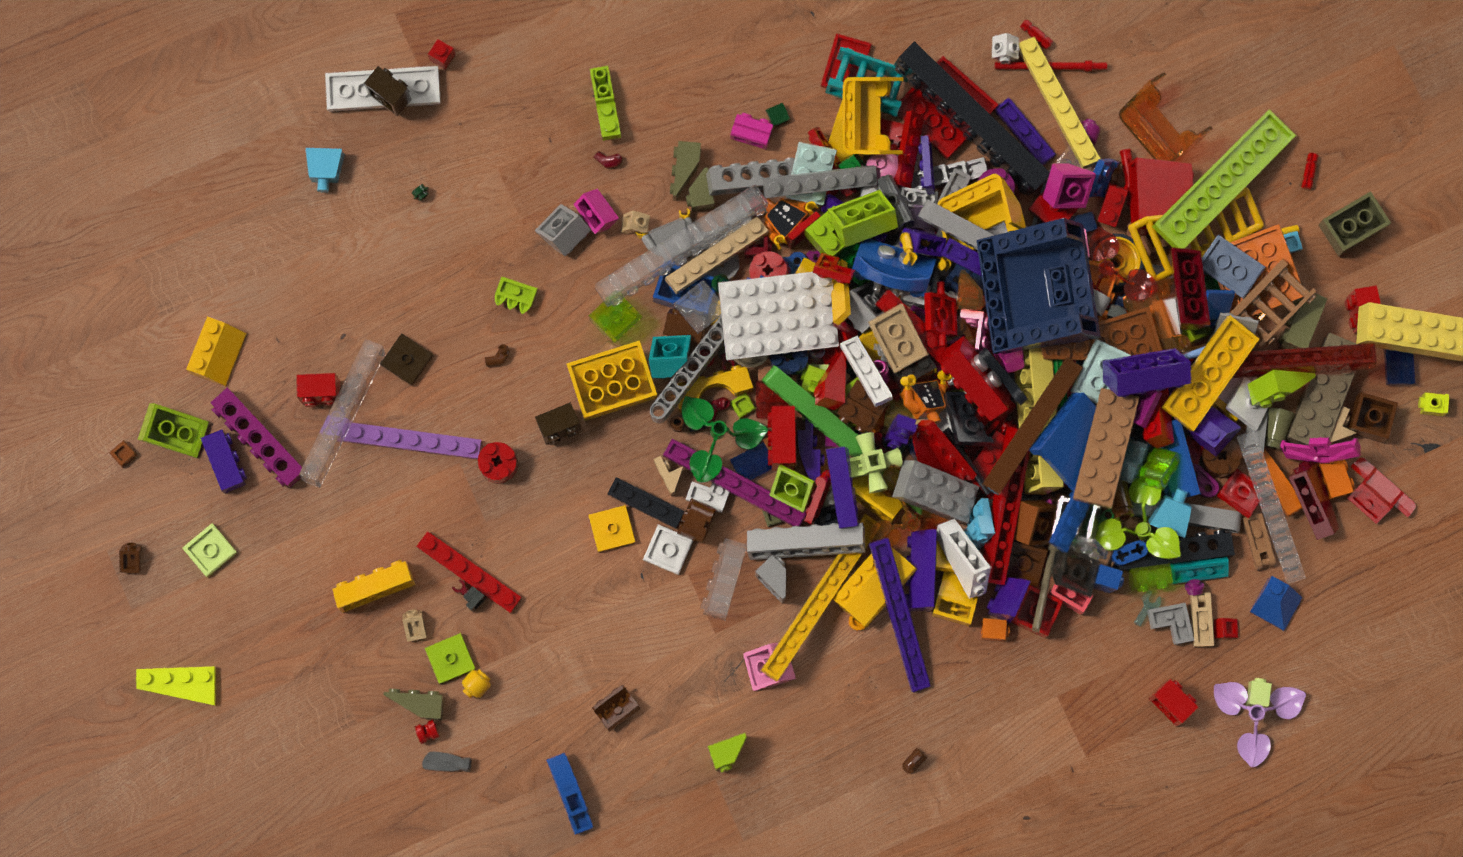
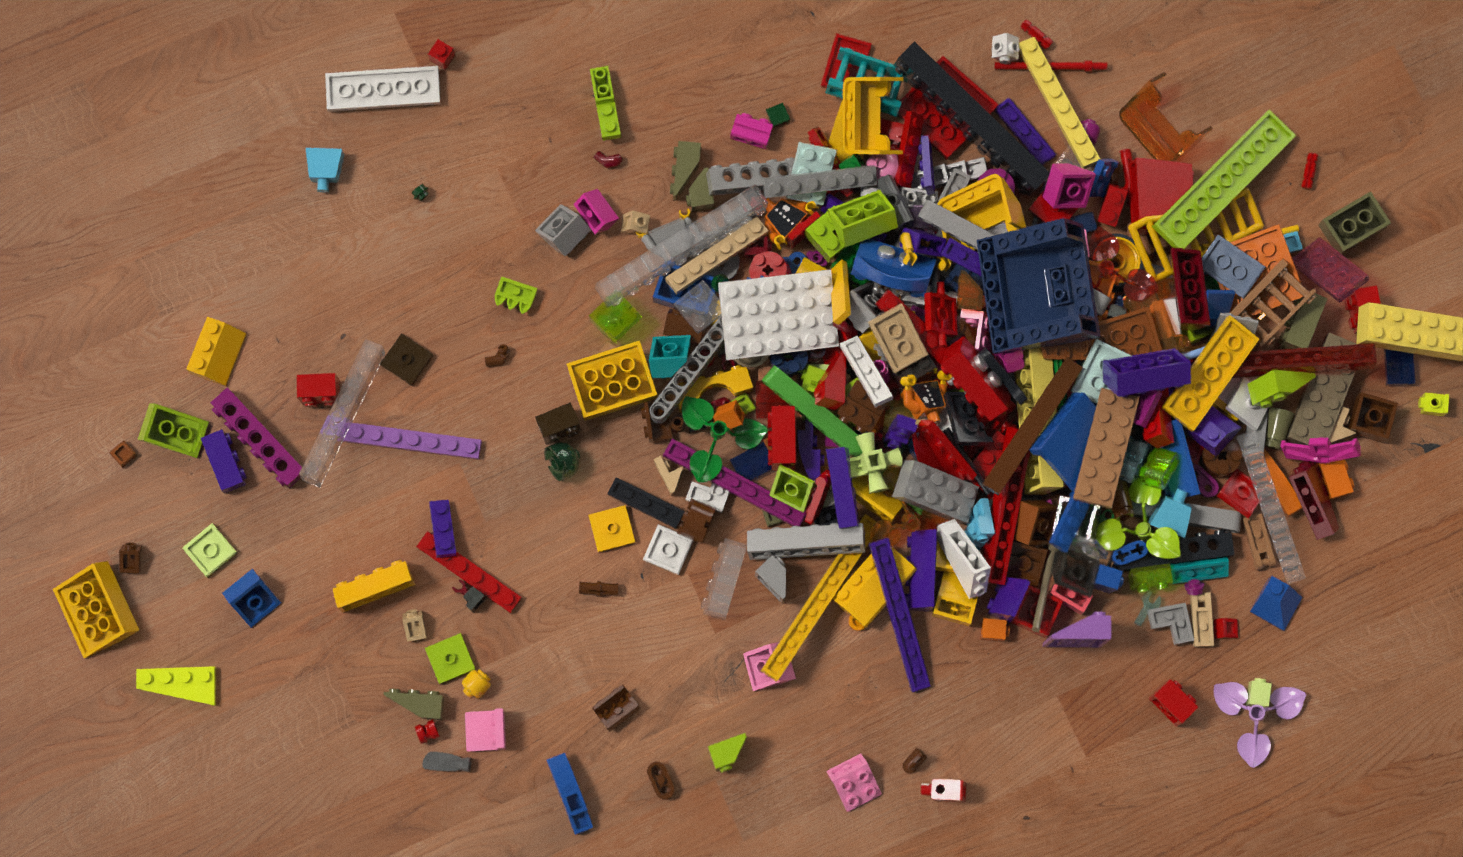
dark brown brick [364,66,412,116] -> none
red brick [478,442,518,484] -> none
red plate [813,253,855,284] -> none
red plate [1347,457,1416,524] -> none
none -> yellow slope [53,561,139,658]
none -> blue slope [222,568,281,627]
none -> dark purple plate [429,500,456,558]
none -> bright pink bracket [465,708,506,751]
none -> clear green cylinder [544,442,580,481]
none -> reddish brown pin [579,581,619,597]
none -> reddish brown bracket [641,402,672,443]
none -> reddish brown plate [647,761,675,800]
none -> orange brick [713,400,745,429]
none -> bright pink bracket [826,754,881,812]
none -> torso [921,779,966,803]
none -> medium lavender slope [1043,612,1111,648]
none -> clear pink plate [1292,237,1369,303]

